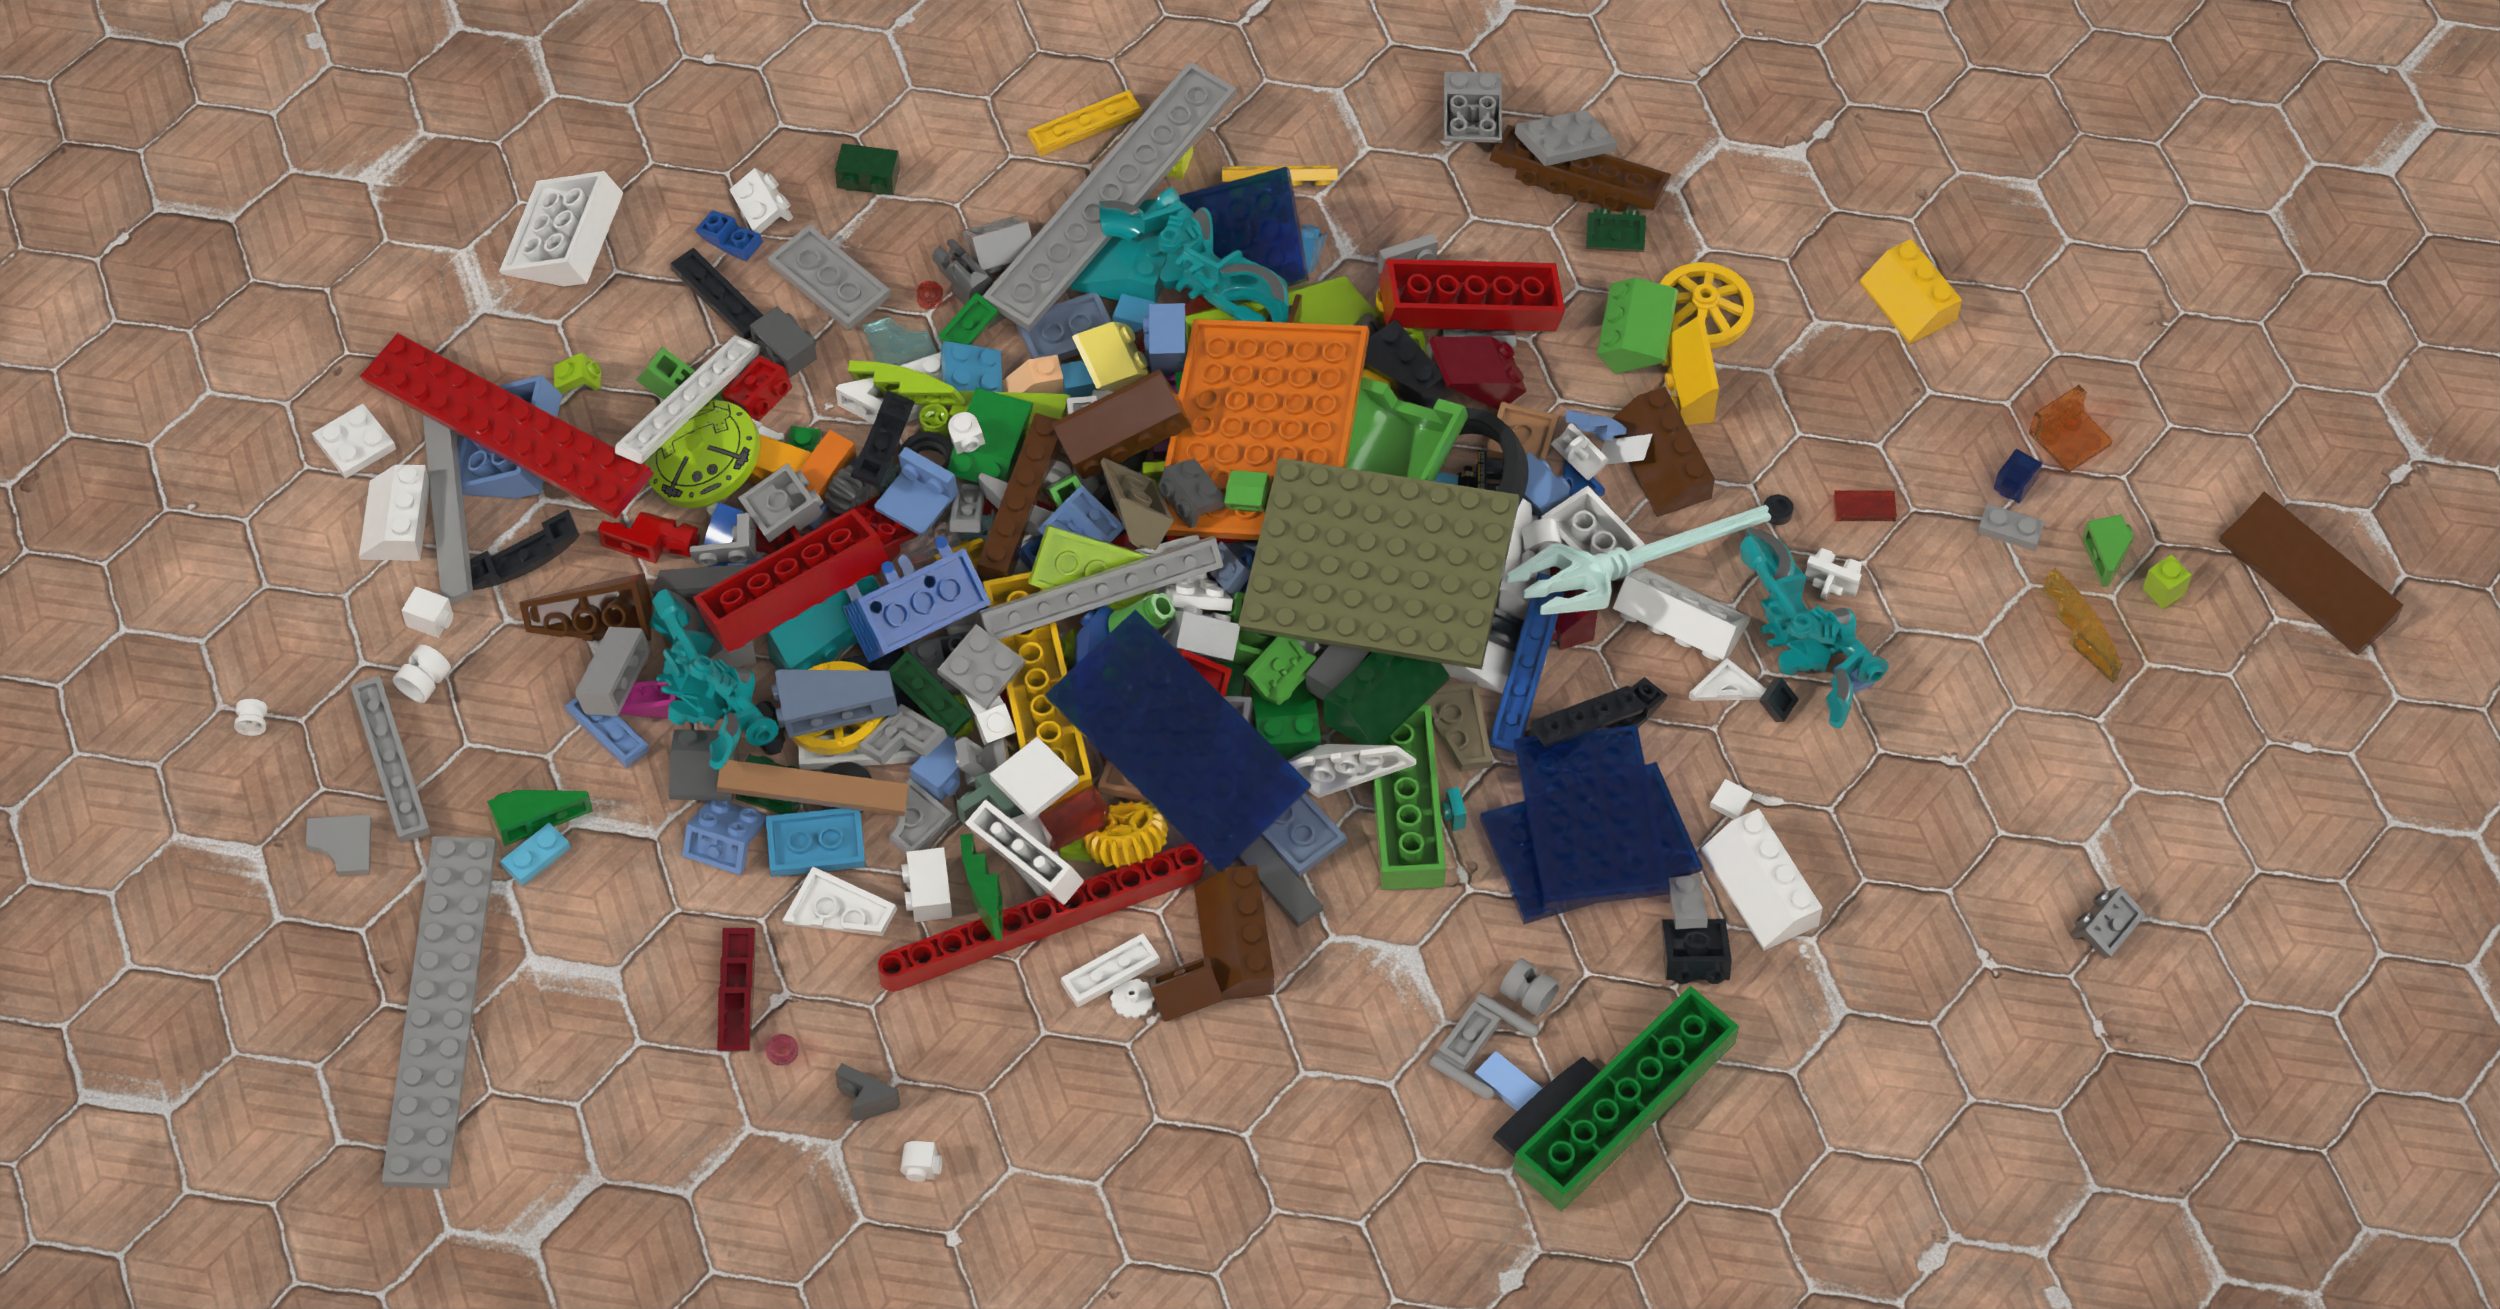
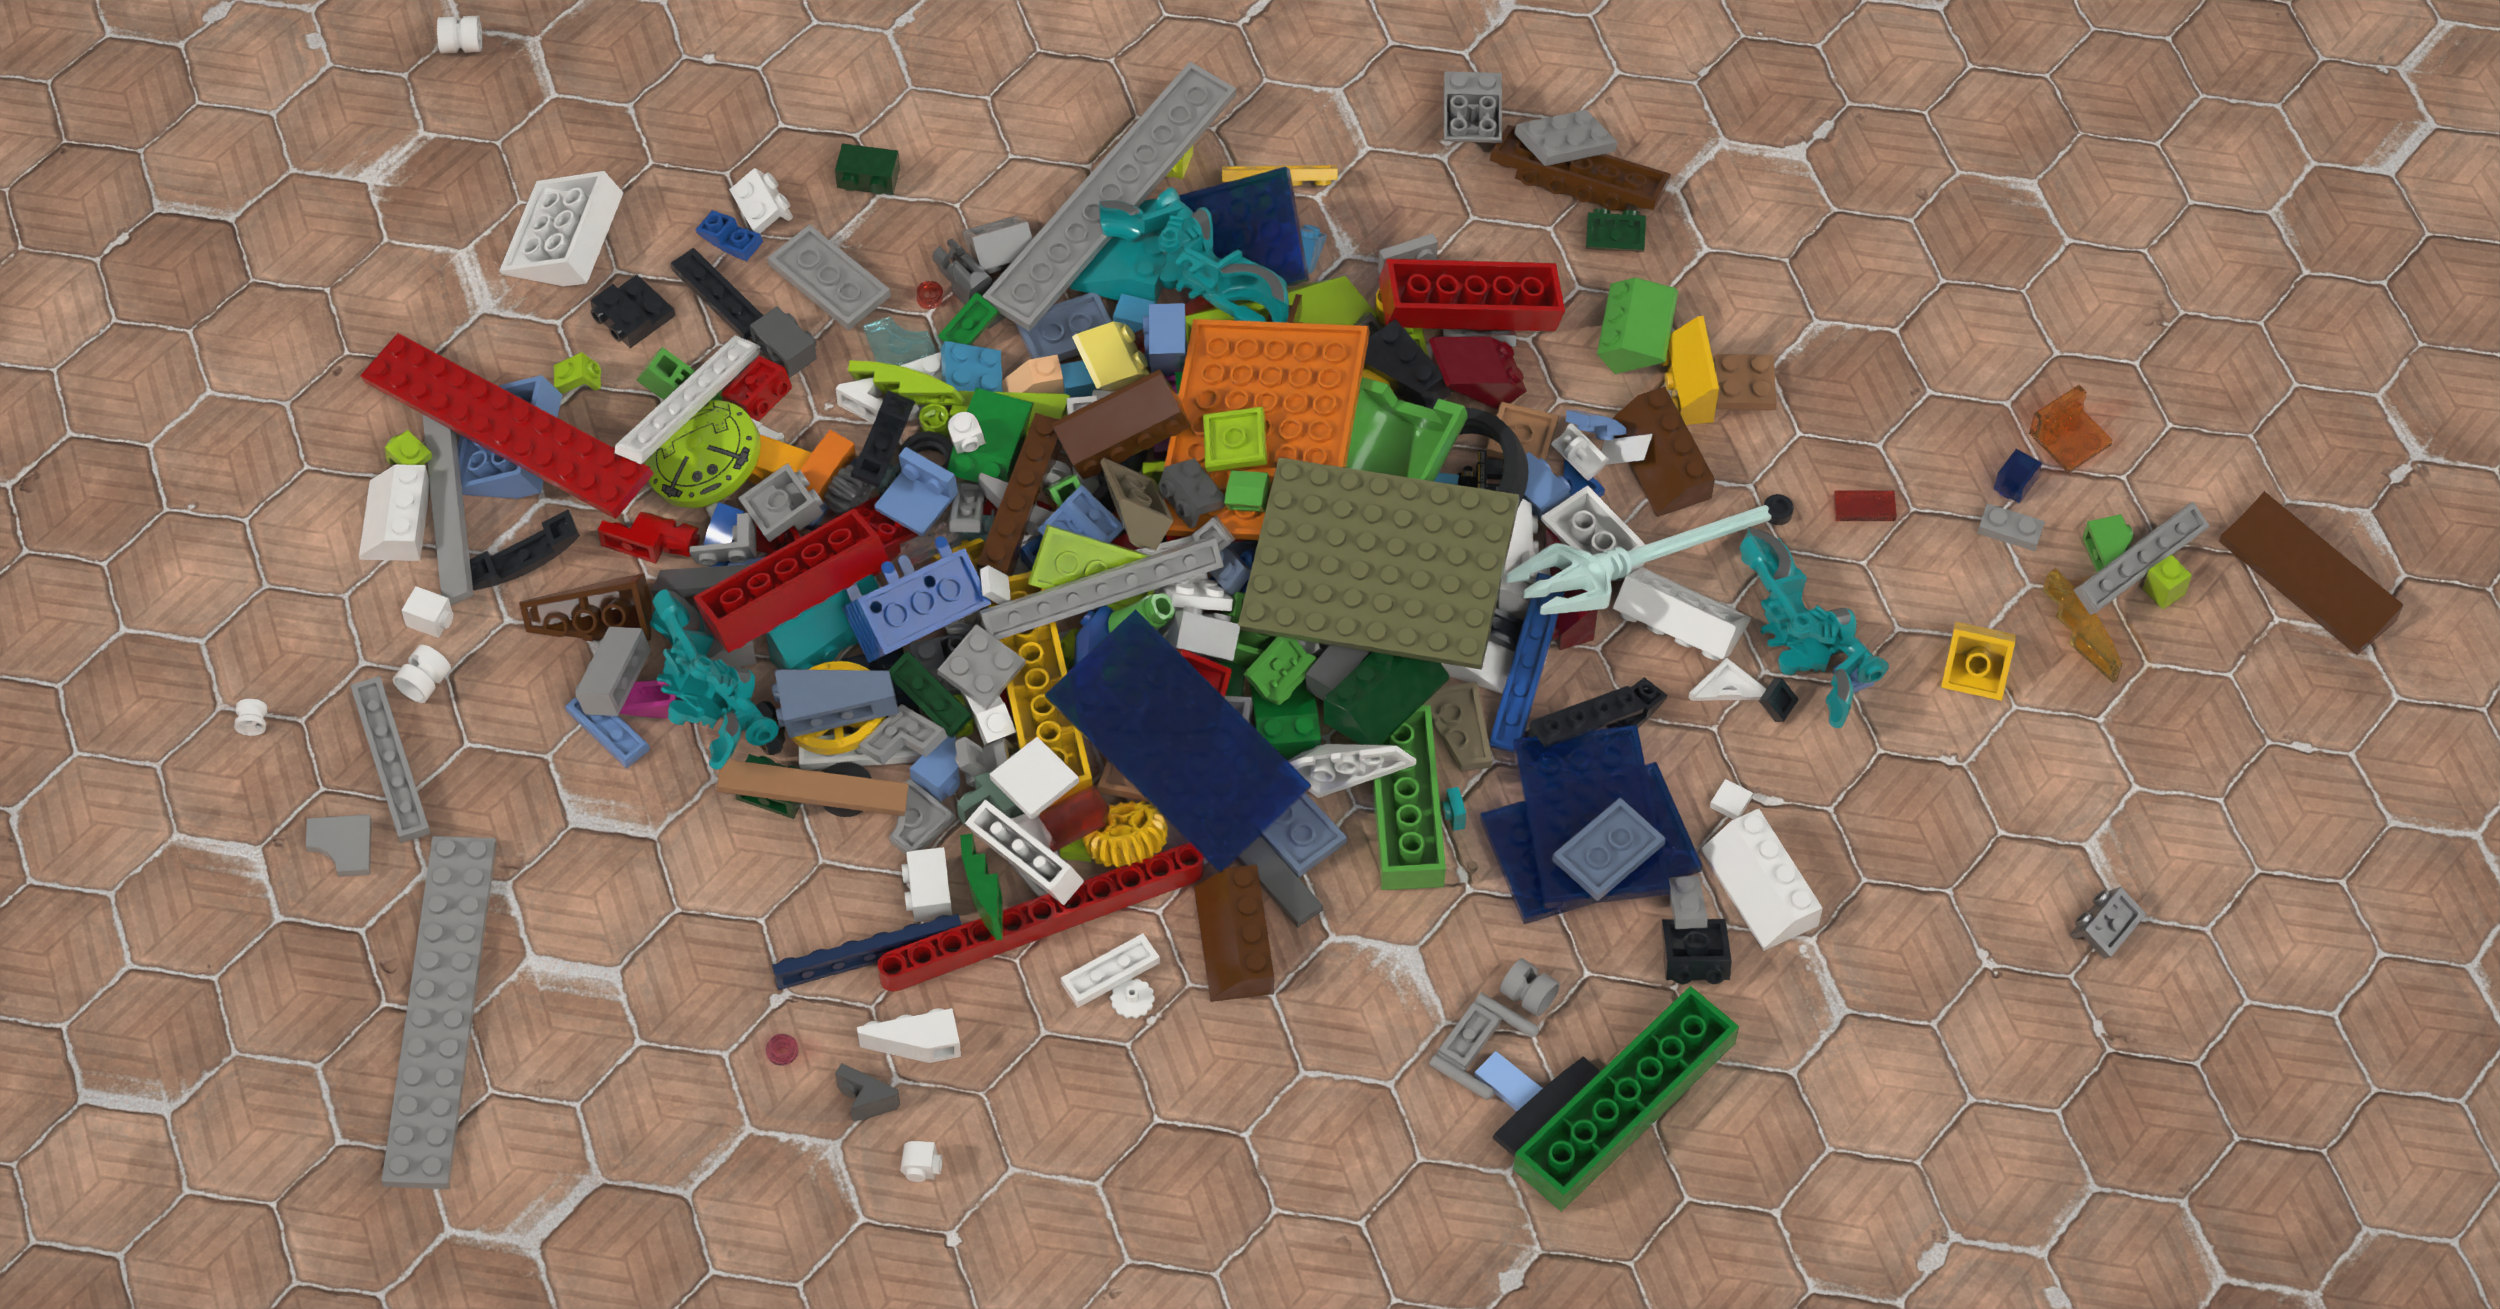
white plate [312,403,396,479] -> none
green slope [487,790,593,846] -> none
medium azure plate [500,823,571,886] -> none
dark grey slope [669,729,739,801] -> none
medium blue bracket [682,800,768,875] -> none
dark red slope [717,928,756,1052] -> none
dark azure plate [766,808,866,877] -> none
white wing [782,867,897,936] -> none
green plate [787,426,821,452] -> none
yellow tile [1027,89,1142,157] -> none
reddish brown panel [1149,956,1223,1022] -> none
white plate [1521,519,1561,554] -> none
yellow wheel [1659,262,1754,349] -> none
white hips [1805,548,1862,600] -> none
yellow slope [1859,239,1962,344] -> none
none -> lime bracket [385,429,432,465]
none -> white wheel [437,16,482,54]
none -> black plate [590,275,676,348]
none -> dark blue plate [772,914,962,990]
none -> white slope [857,1008,961,1063]
none -> white tile [980,565,1011,605]
none -> light grey tile [1191,516,1235,552]
none -> lime plate [1203,407,1267,472]
none -> sand blue plate [1552,798,1666,901]
none -> medium nougat plate [1714,354,1777,410]
none -> yellow slope [1941,621,2016,701]
none -> light grey tile [2074,502,2210,615]

